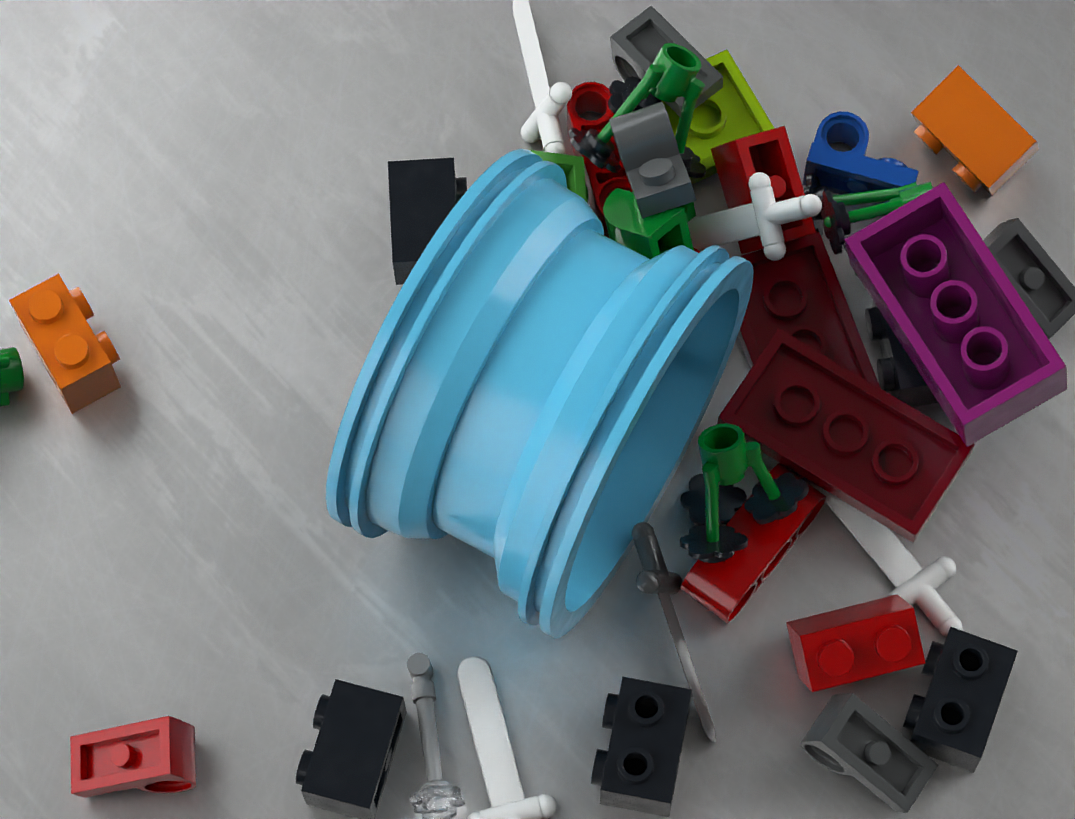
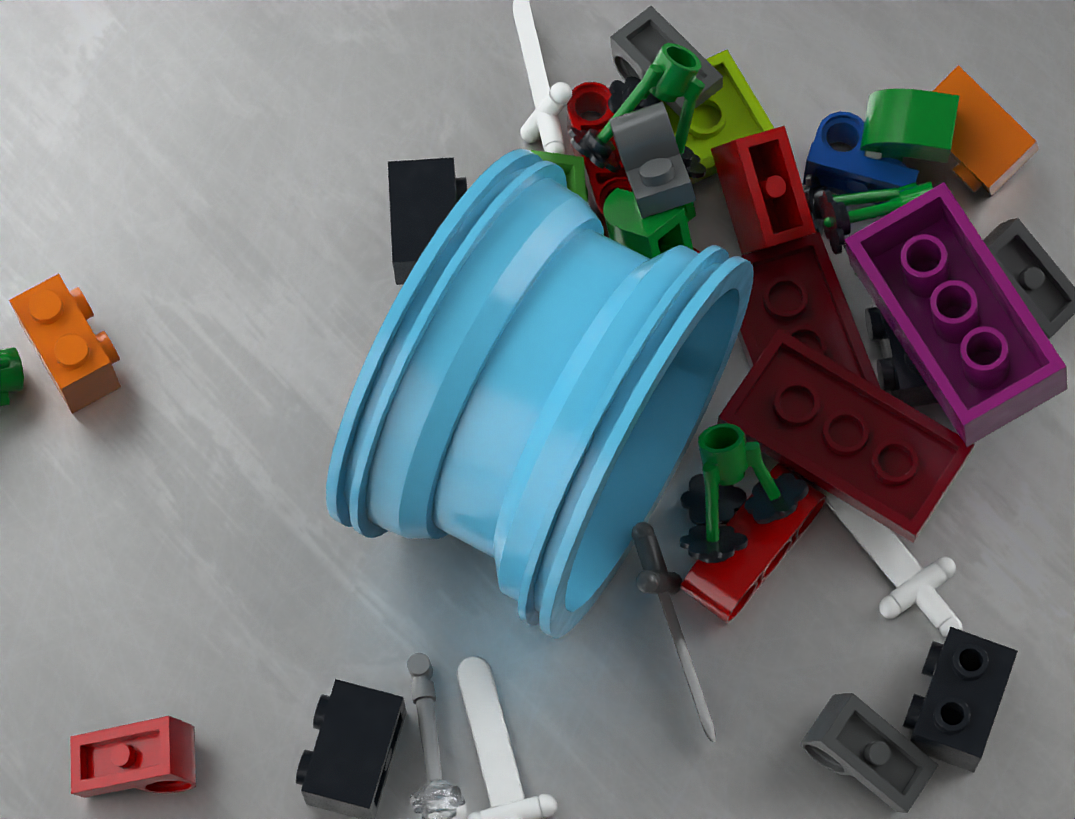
black brick [591,676,692,817] -> none
white sword [688,172,822,261] -> none
red brick [786,594,926,692] -> none
none -> green brick [860,89,960,163]

